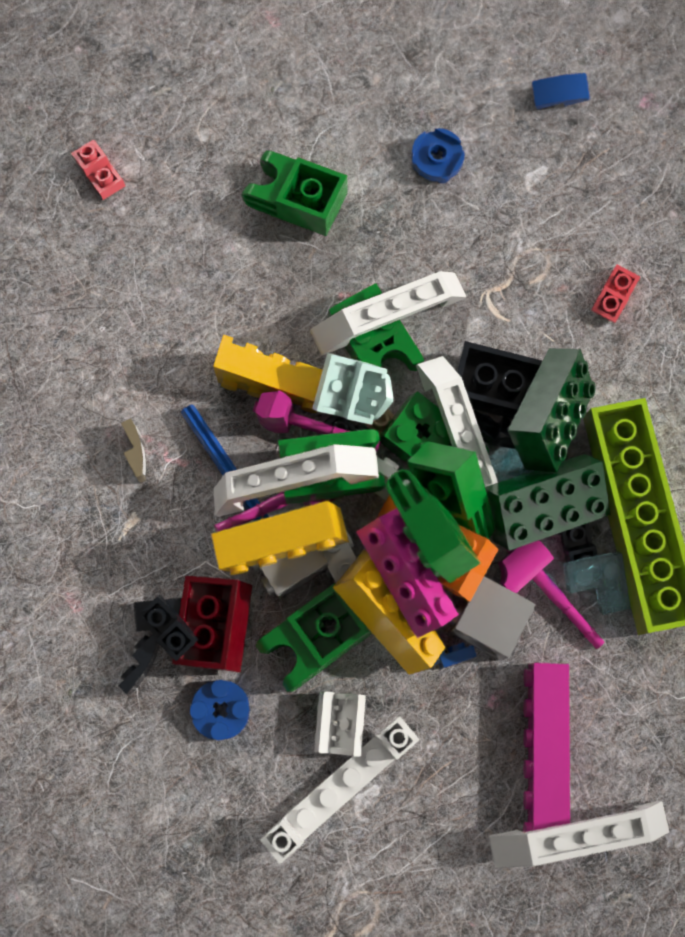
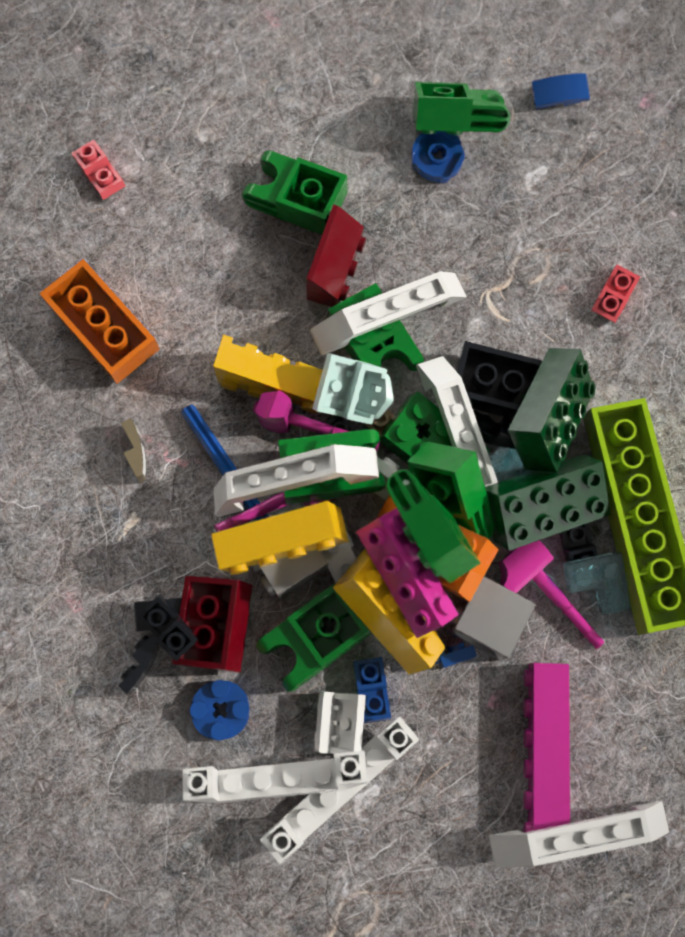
none -> orange brick [39,259,160,384]
none -> white slope [183,751,368,803]
none -> dark red slope [306,204,367,308]
none -> blue slope [353,657,391,724]
none -> green brick [413,82,510,135]

